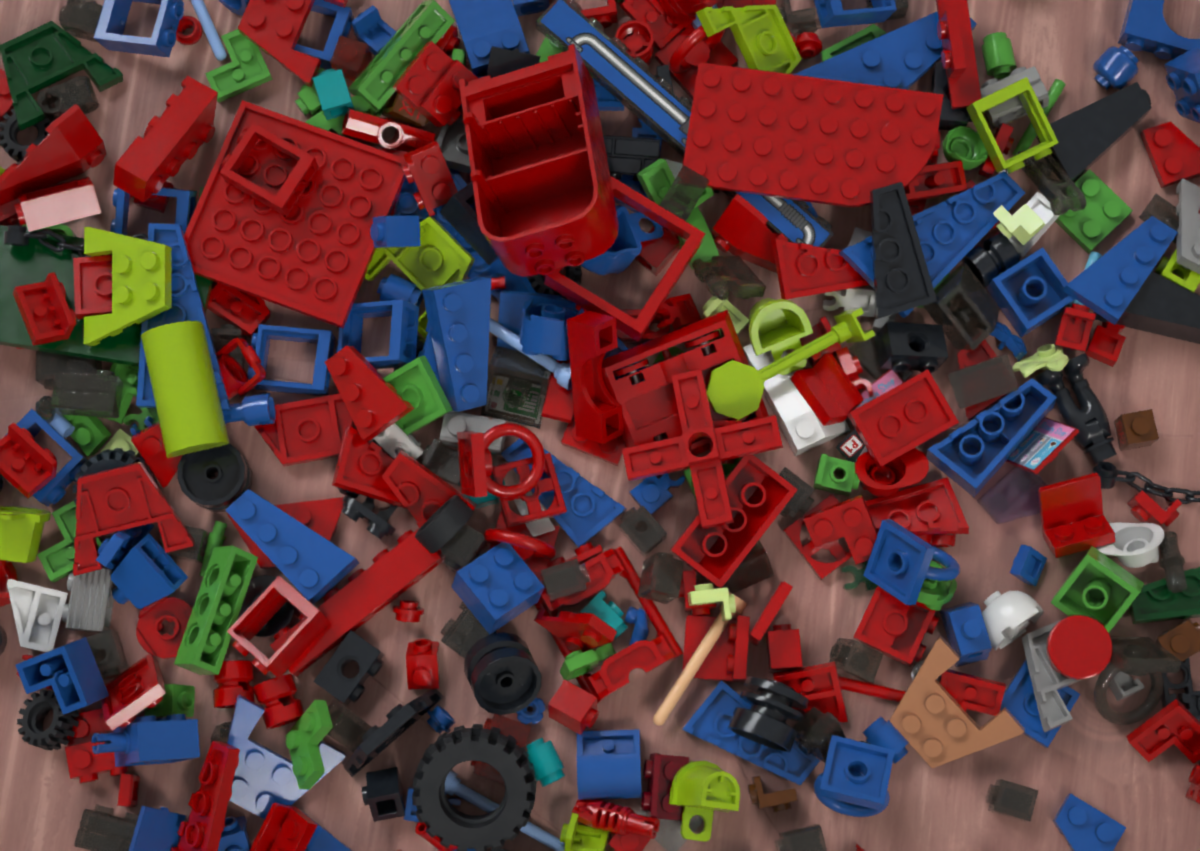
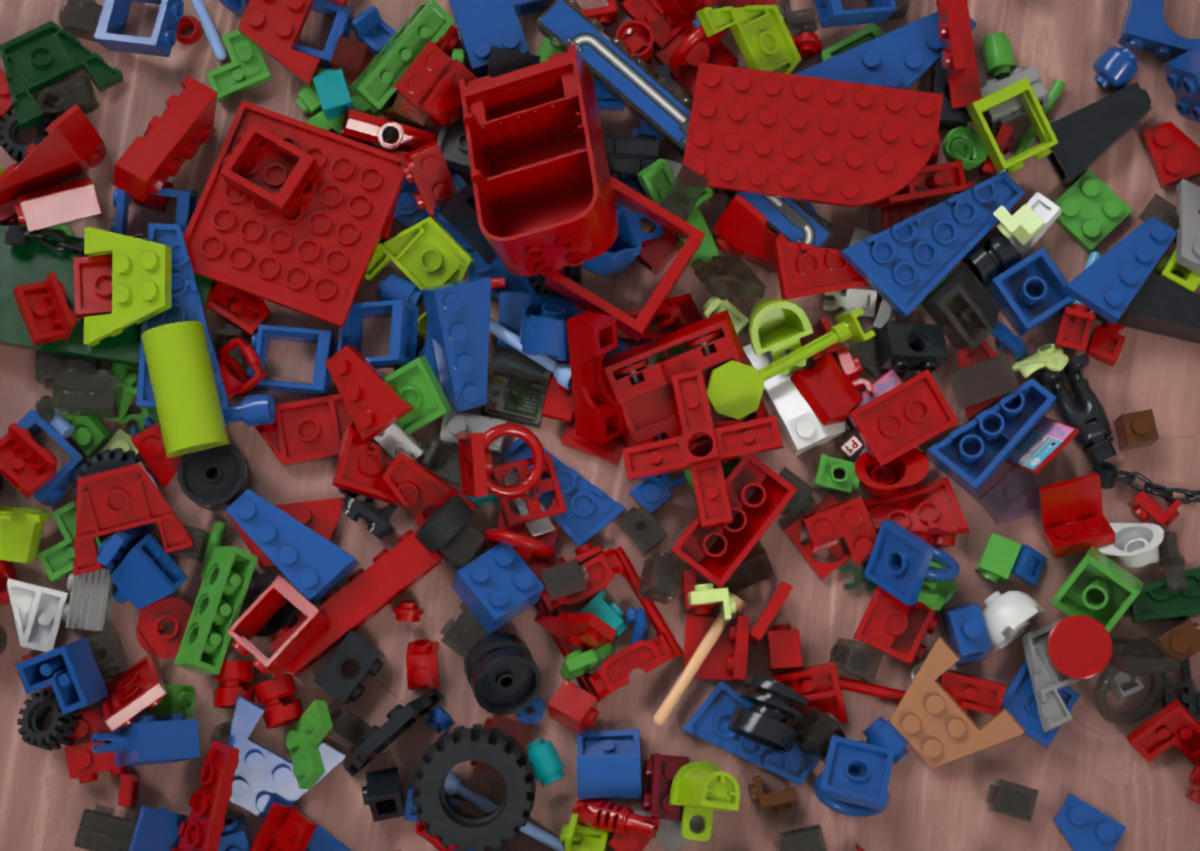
blue brick [370,215,420,248] -> none
black wing [870,182,937,319] -> none
clear smoke plate [1017,150,1086,215] -> none
none -> bright green brick [974,532,1021,584]

